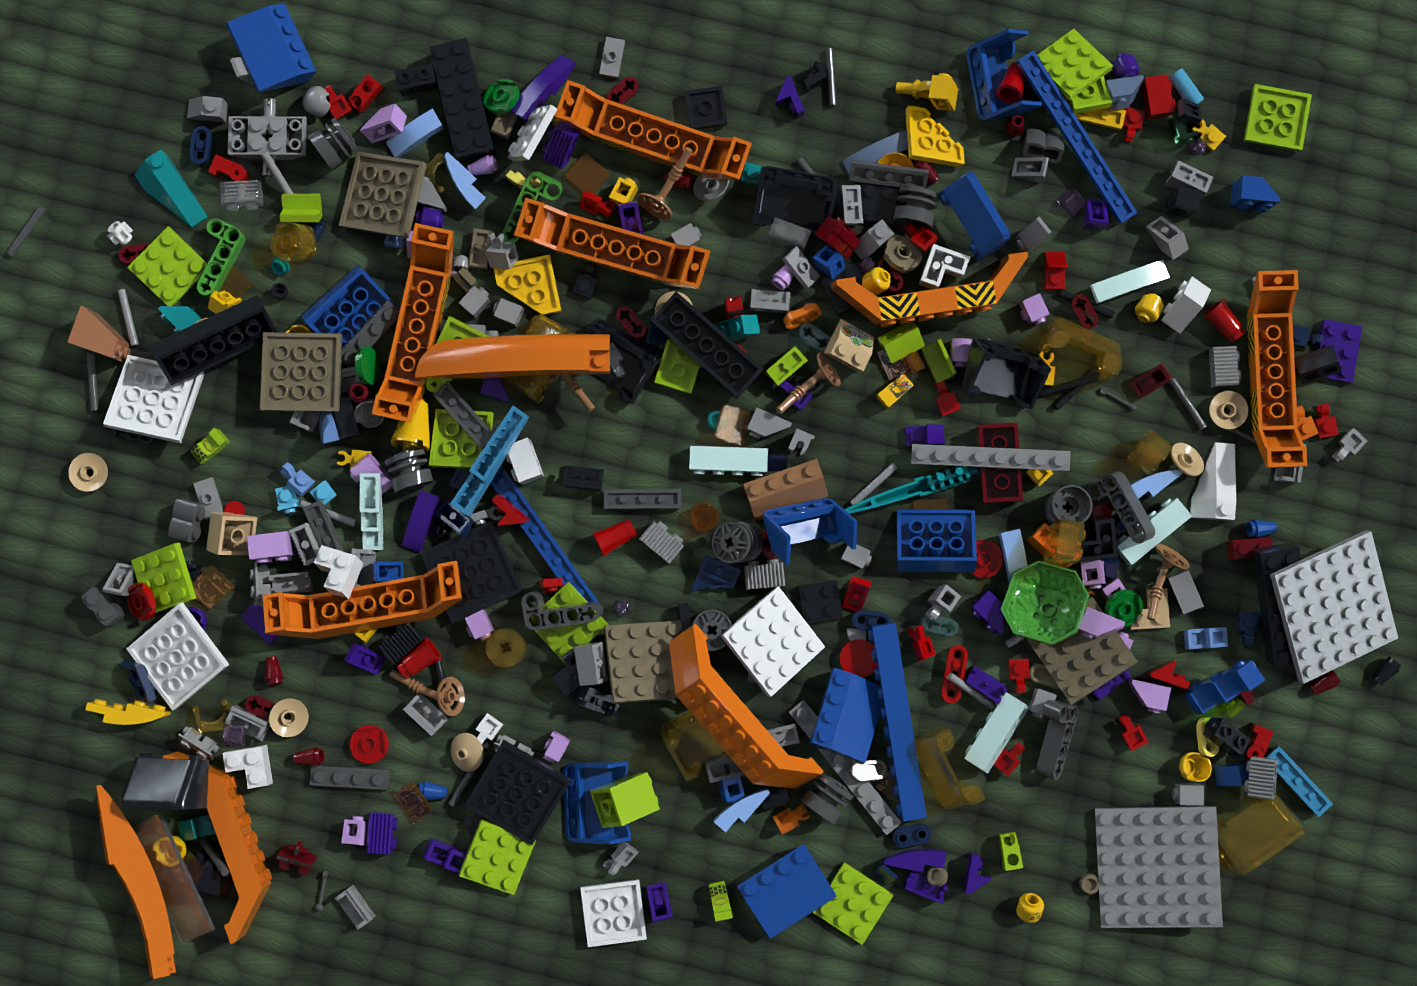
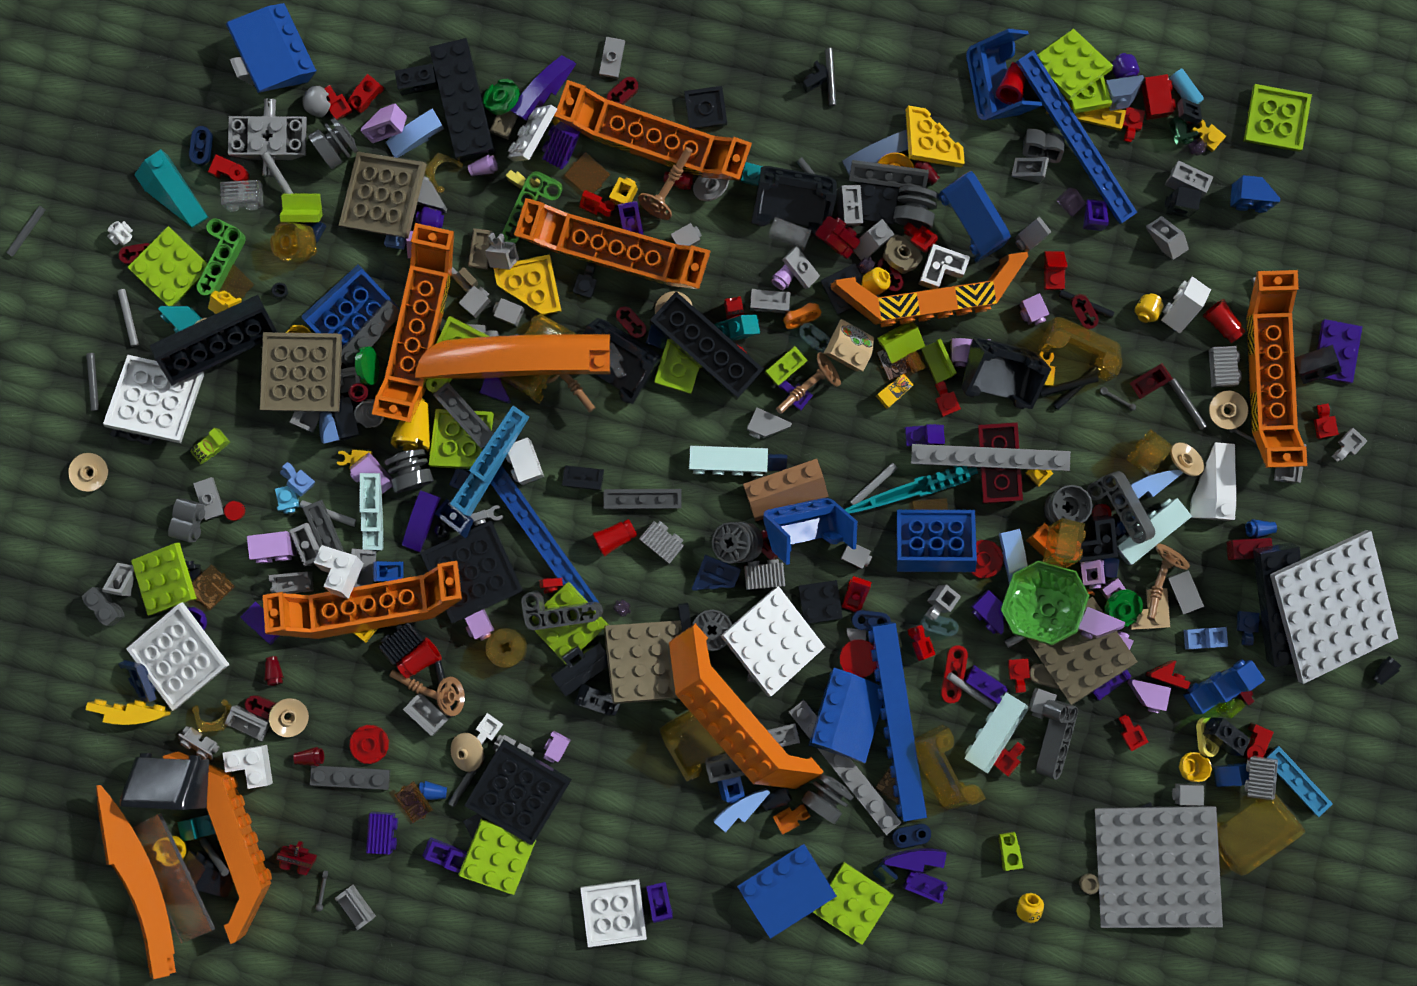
nougat slope [68,306,130,362] -> none
red tile [127,582,156,621] -> none
light grey slope [187,96,228,123] -> none
tan slope [206,512,257,555] -> none
clear purple slope [223,725,247,747] -> none
light grey hinge [250,562,271,605] -> none
teal plate [271,256,290,275] -> none
medium azure plate [310,480,338,505] -> none
lavender brick [341,816,368,846] -> none
dark purple slope [344,642,386,675] -> none
light blue slope [444,152,486,210] -> none
light grey hinge [453,255,469,270] -> none
red slope [492,494,530,526] -> none
blue windscreen [563,761,631,844] -> none
light grey hinge [574,642,608,686] -> none
lime slope [590,772,660,828] -> none
light grey plate [603,842,639,875] -> none
clear orange hair [690,502,719,532] -> none
teal plate [707,411,726,430] -> none
lime leg [709,881,733,921] -> none
clear orange piece [714,404,751,446] -> none
dark purple slope [775,76,805,118] -> none
light grey hinge [787,429,815,455] -> none
blue brick [813,246,846,280] -> none
tile [849,760,887,782] -> none
yellow brick [896,73,958,111] -> none
dark tan tile [927,866,948,887] -> none
dark purple slope [963,852,992,895] -> none
dark red cone [1005,115,1024,136] -> none
light aqua slope [1090,260,1170,303] -> none
dark blue plate [1293,325,1323,348] -> none
orange plate [1297,405,1318,440] -> none
dark red cone [1309,670,1341,695] -> none

